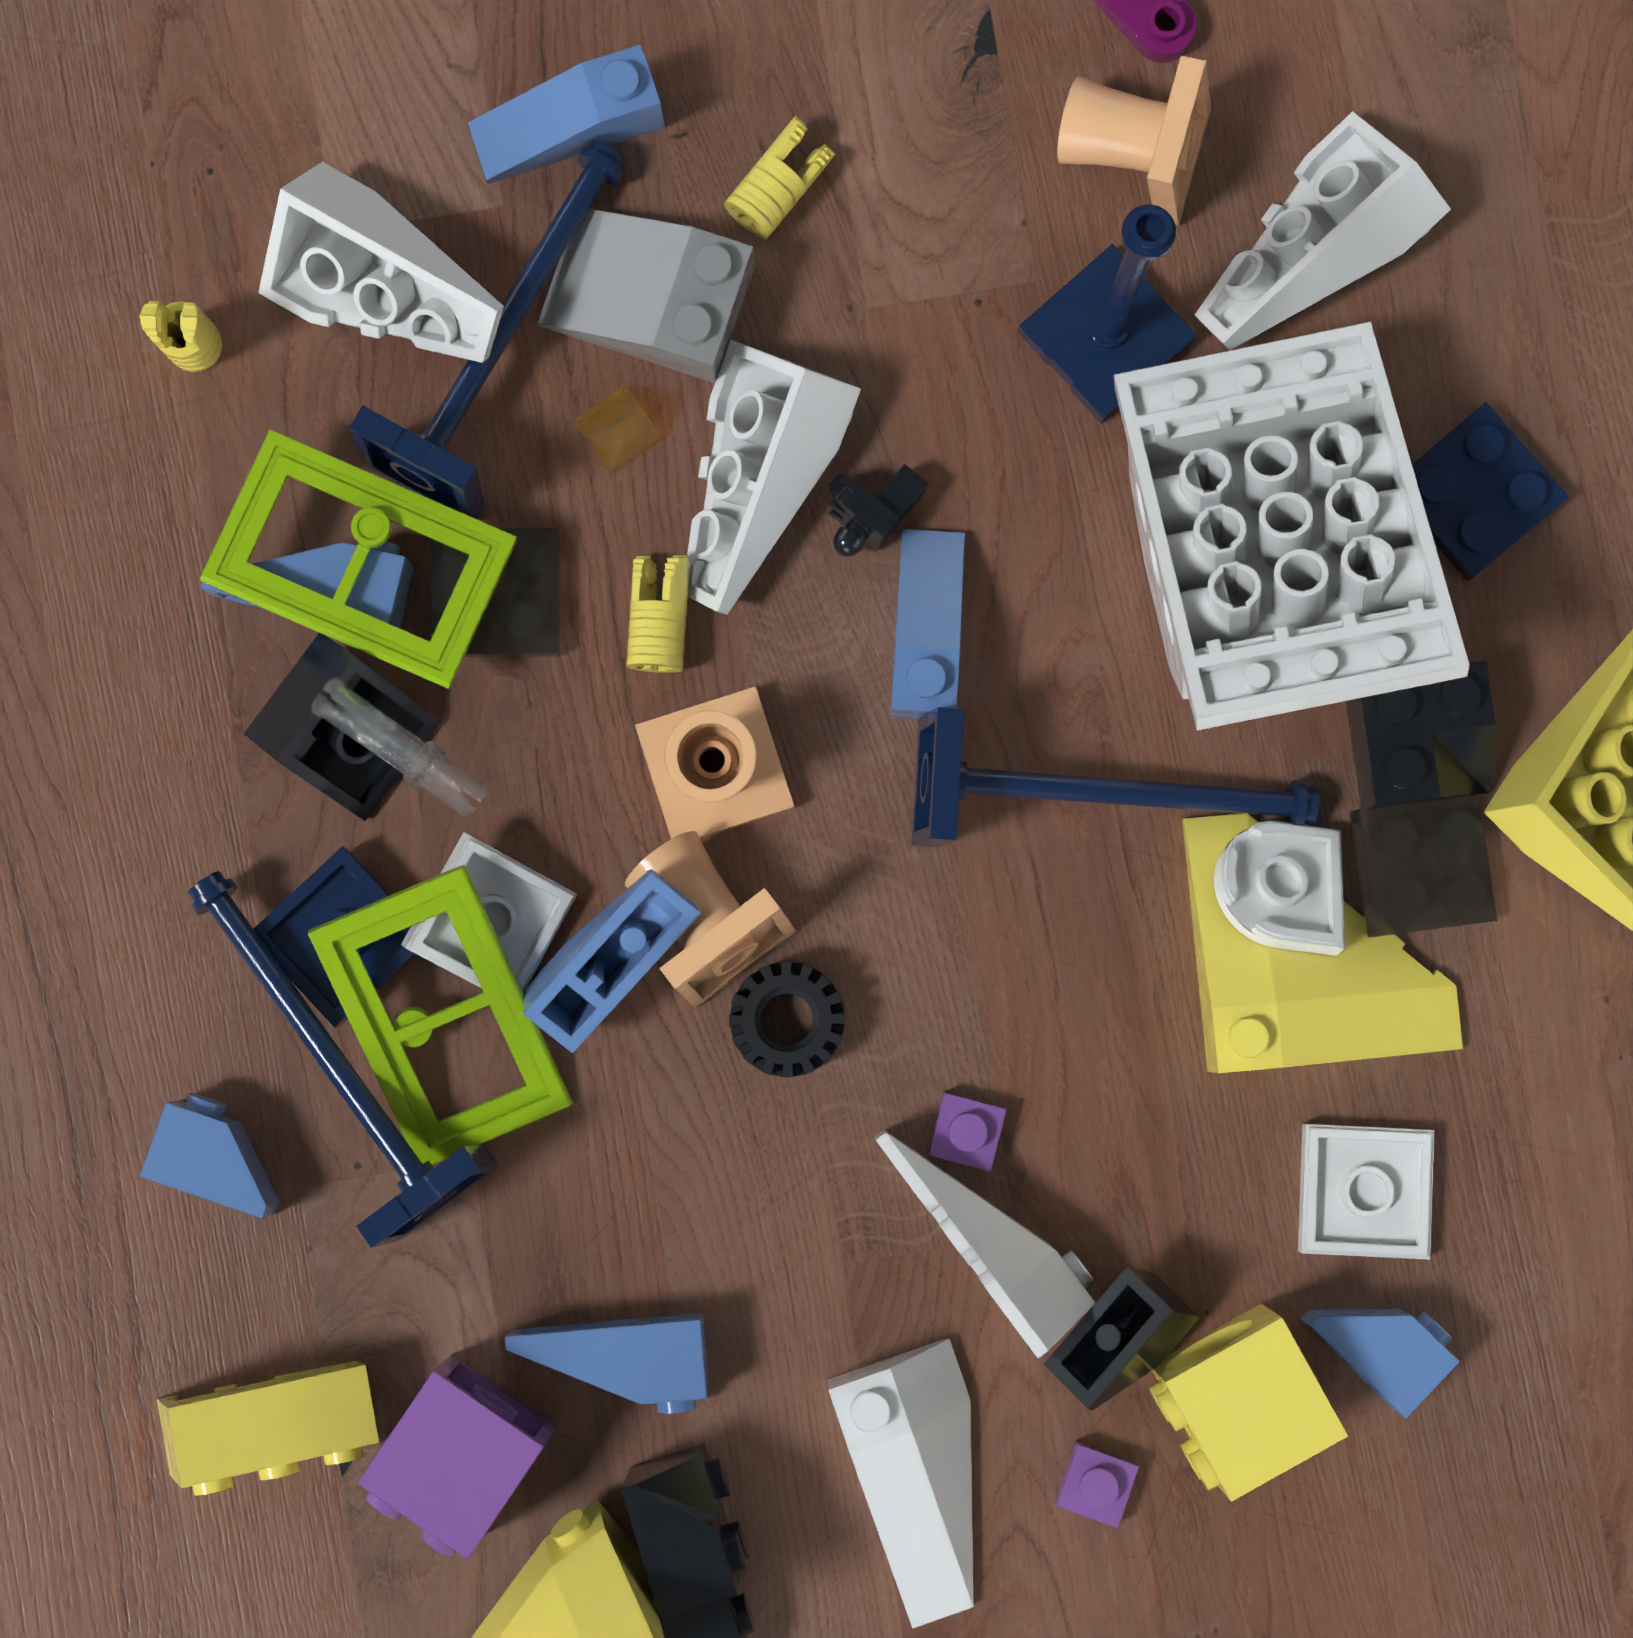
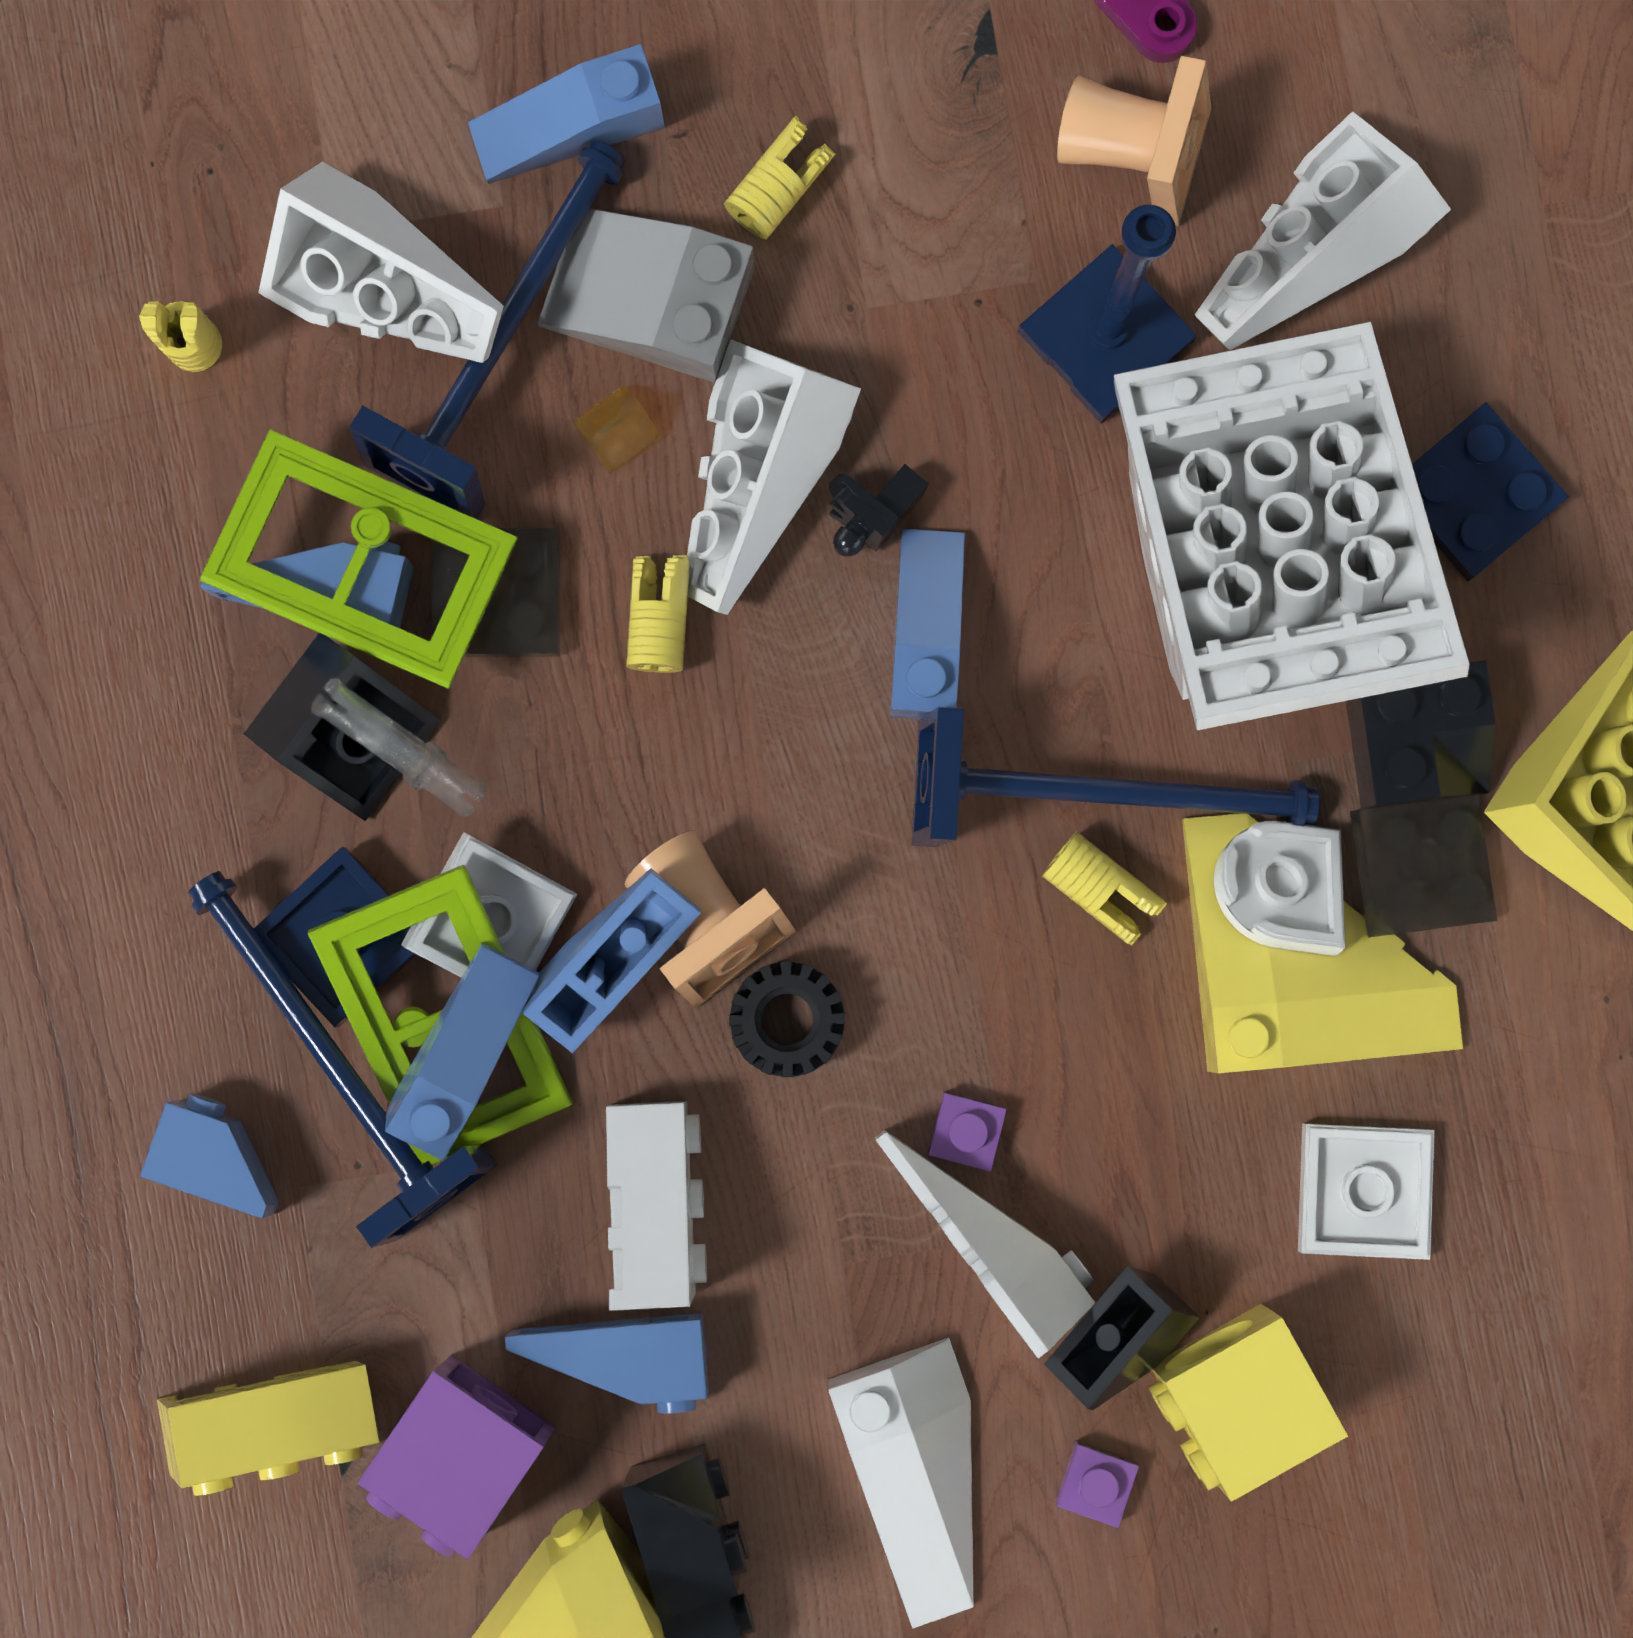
light nougat plant [635,686,795,839] -> none
medium blue slope [1300,1309,1460,1418] -> none
none -> medium blue slope [385,943,539,1161]
none -> white wedge [606,1101,707,1310]
none -> light yellow hinge [1042,831,1167,946]

